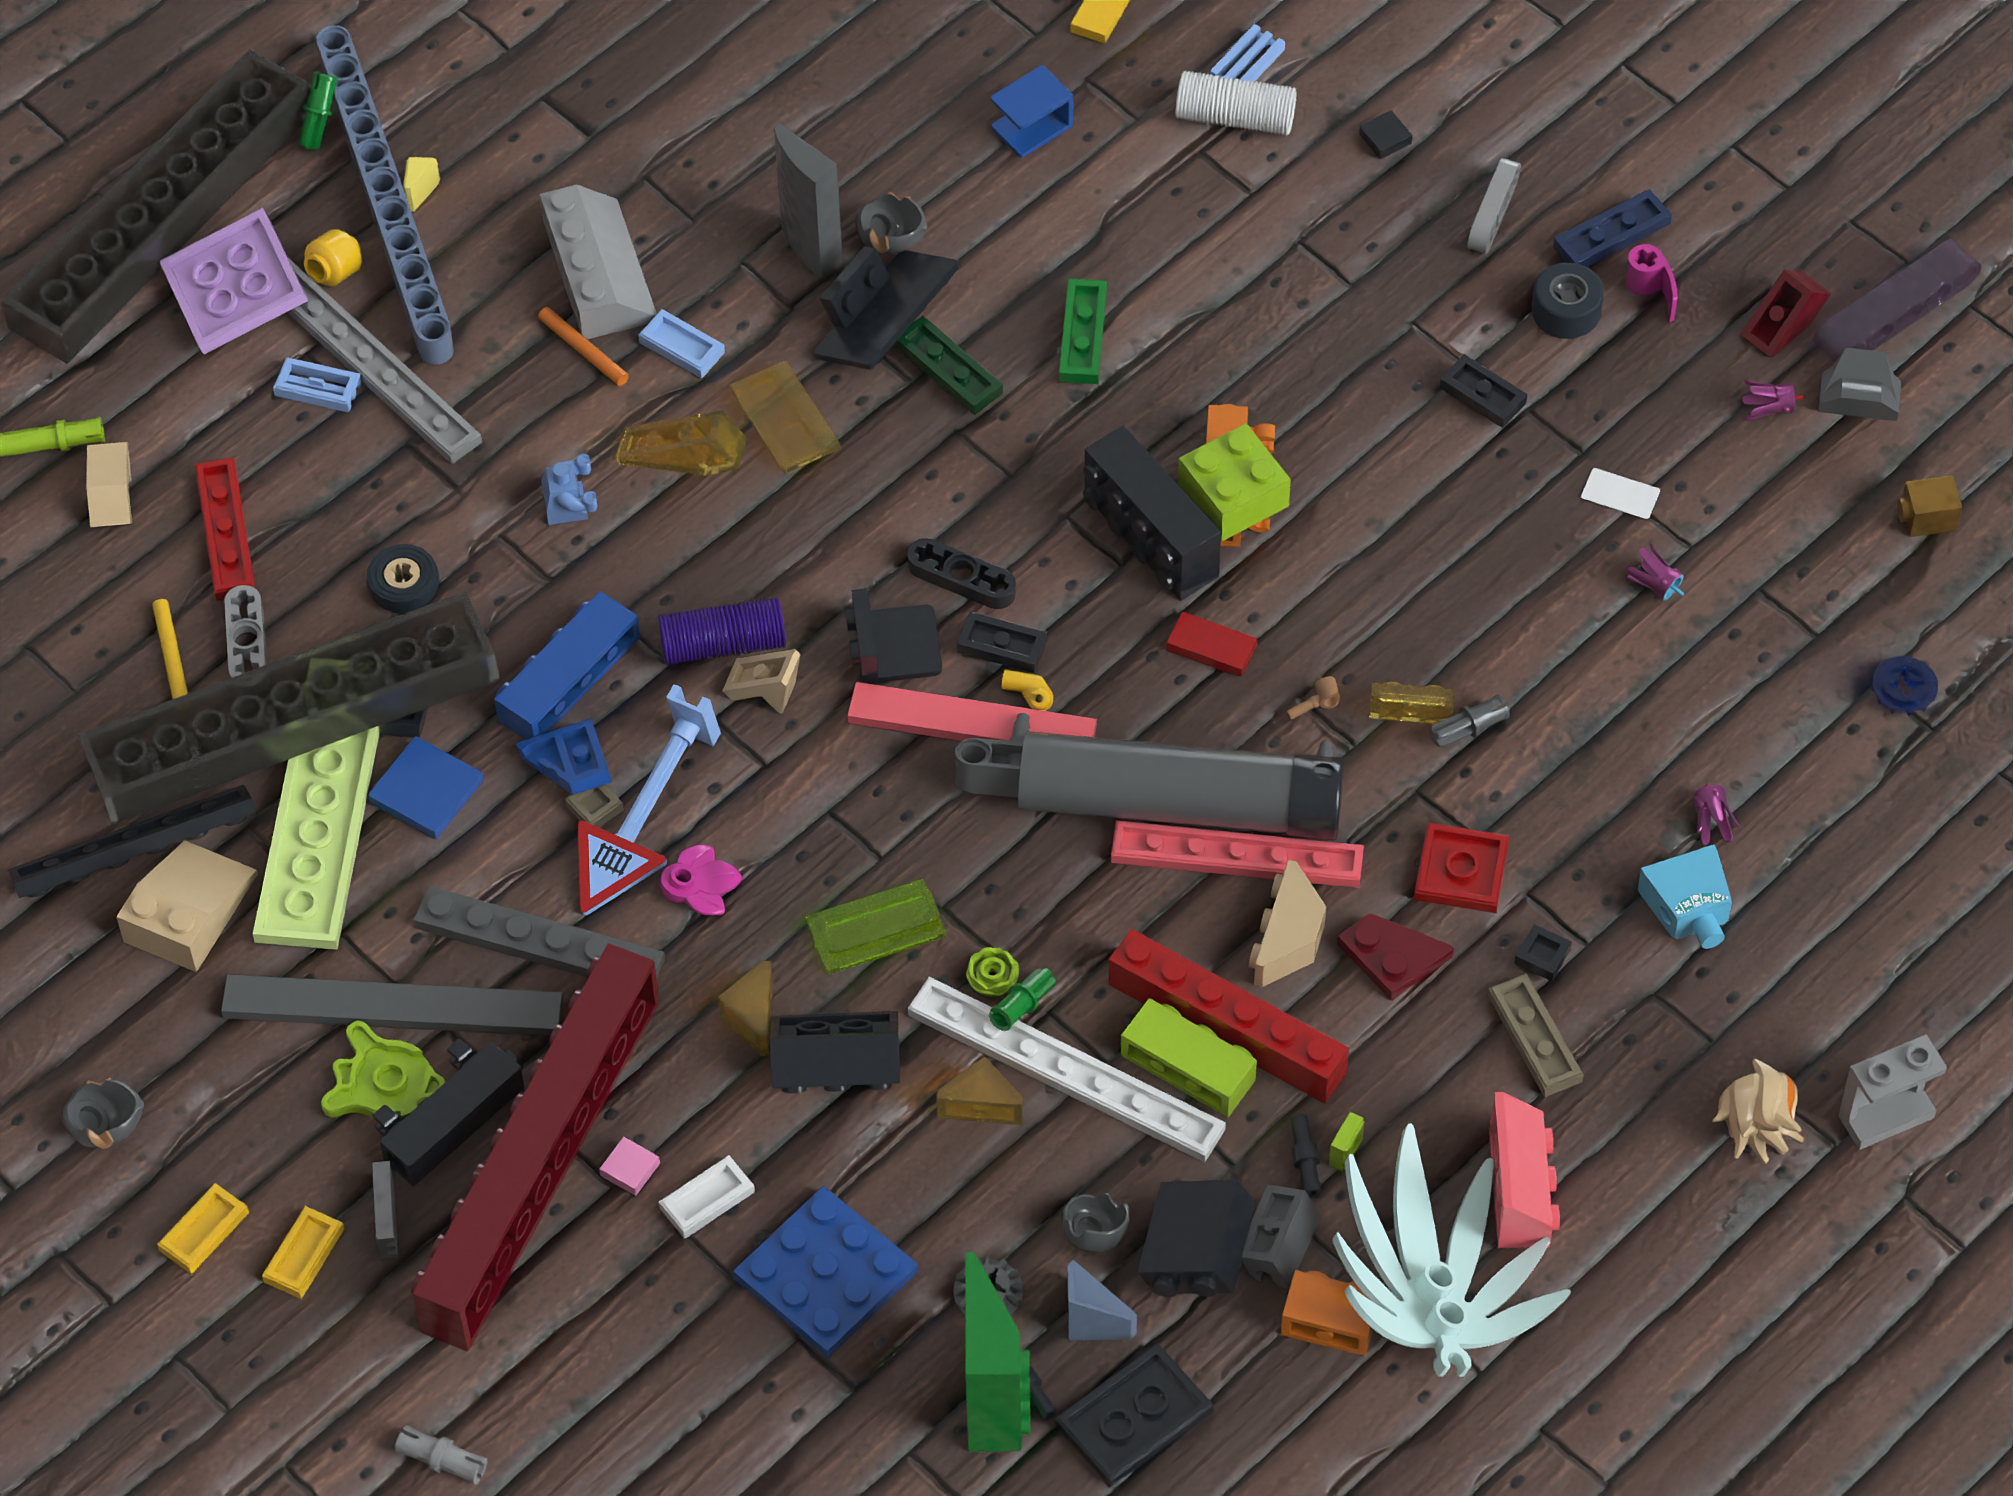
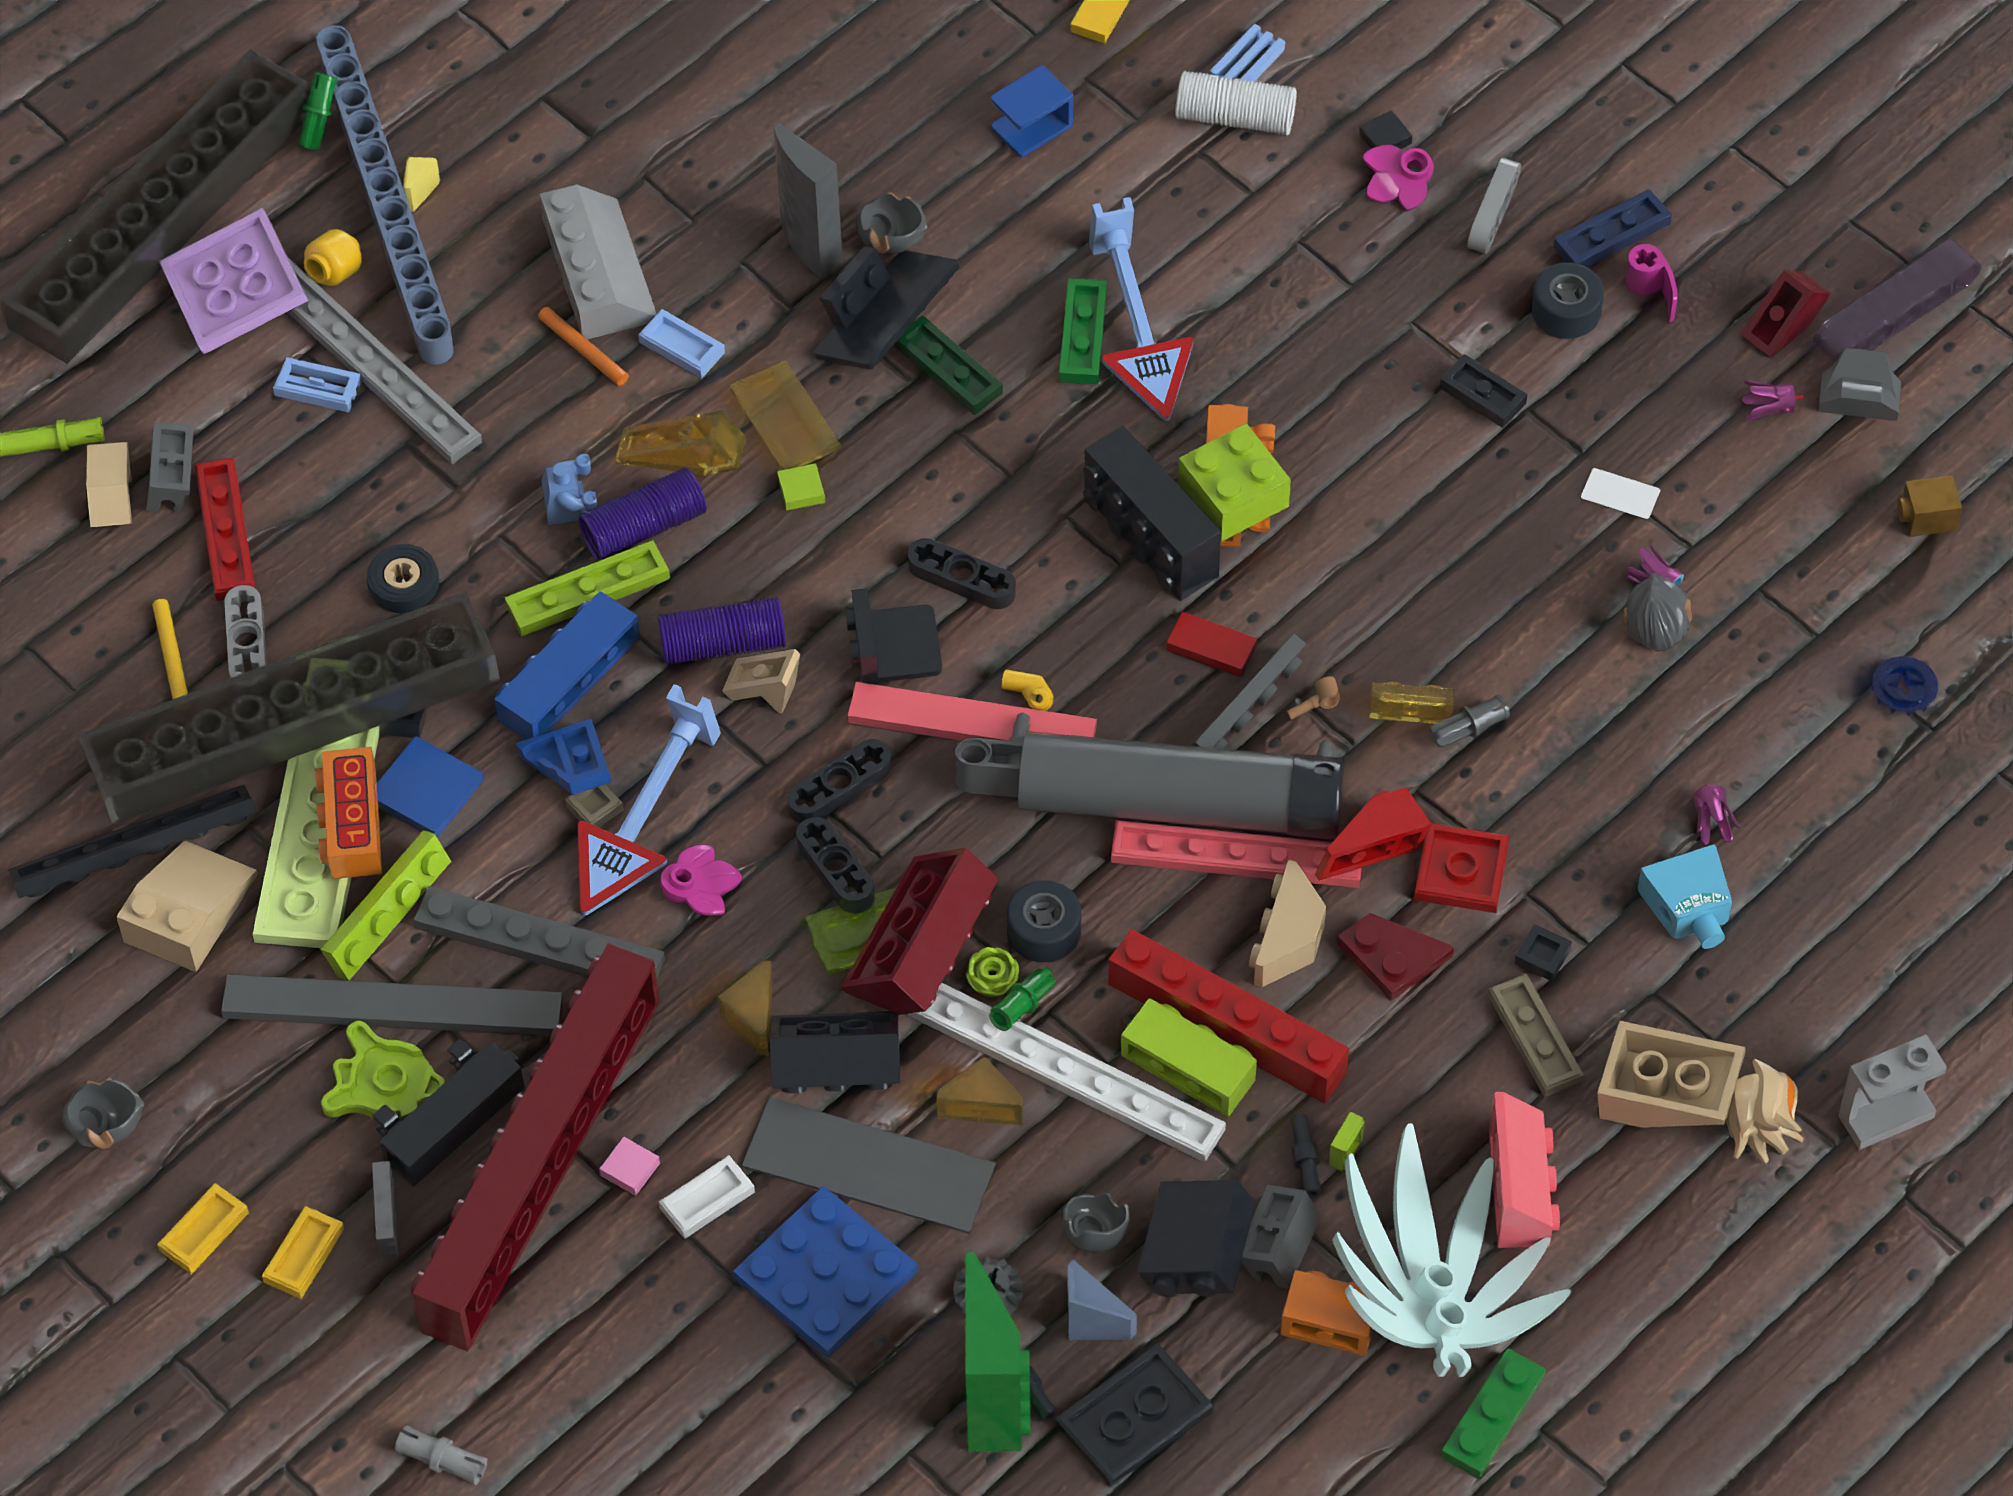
black plate [957,612,1047,673] -> none
none -> dark grey hinge [146,422,194,513]
none -> orange brick [315,747,382,879]
none -> lime plate [320,830,451,981]
none -> lime plate [505,540,670,637]
none -> dark purple piece [578,467,707,561]
none -> dark grey window [742,1097,996,1234]
none -> lime tile [777,463,825,511]
none -> black beam [787,739,892,823]
none -> black beam [796,817,875,914]
none -> dark red slope [840,847,999,1015]
none -> black wheel [1007,880,1081,962]
none -> light blue piece [1089,197,1193,421]
none -> dark grey plate [1193,633,1306,749]
none -> red slope [1315,787,1432,881]
none -> dark pink plate [1362,145,1434,211]
none -> green plate [1441,1348,1546,1479]
none -> tan slope [1597,1021,1746,1128]
none -> dark grey hair [1623,573,1692,652]

